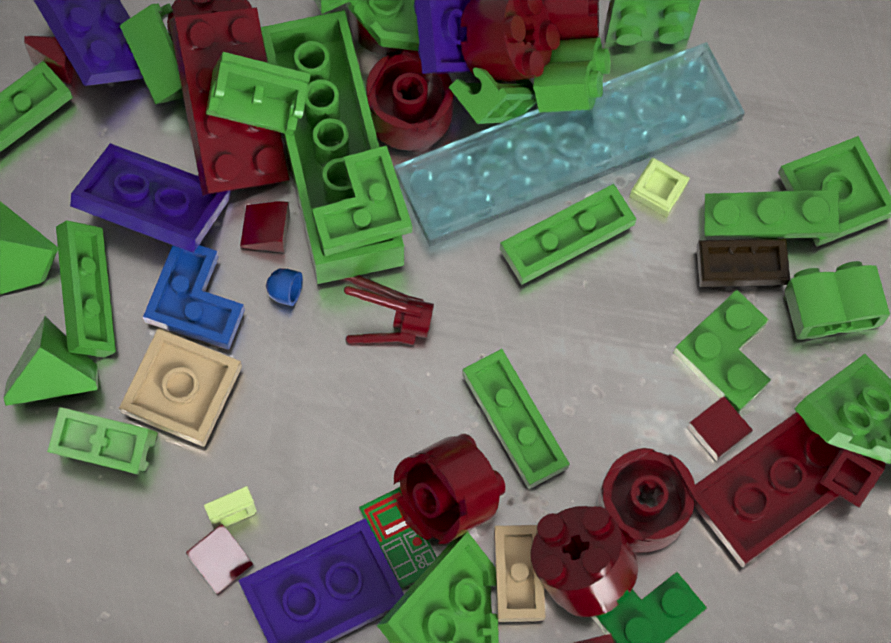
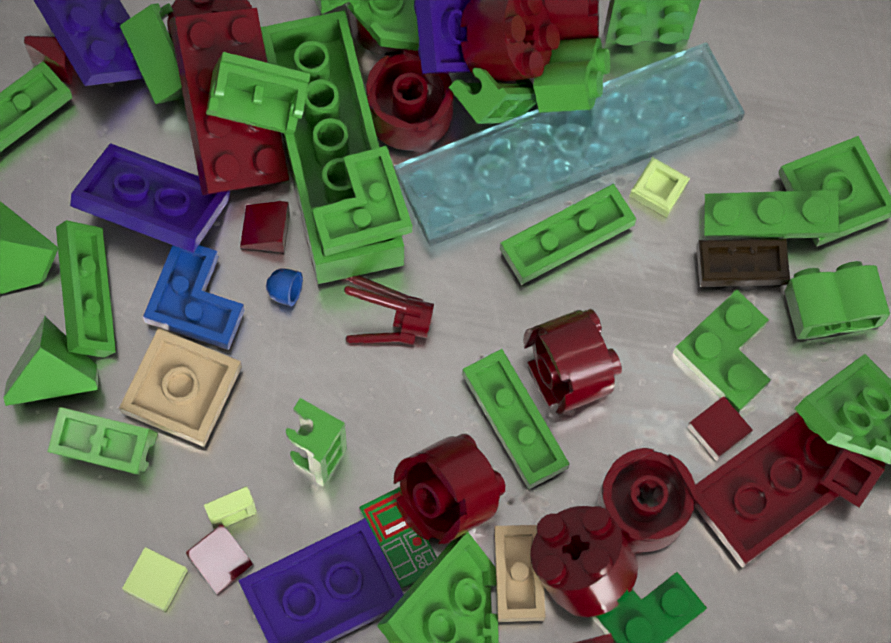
none -> yellowish green tile [122,547,188,612]
none -> bright green hinge [286,398,347,486]
none -> dark red brick [523,309,622,414]

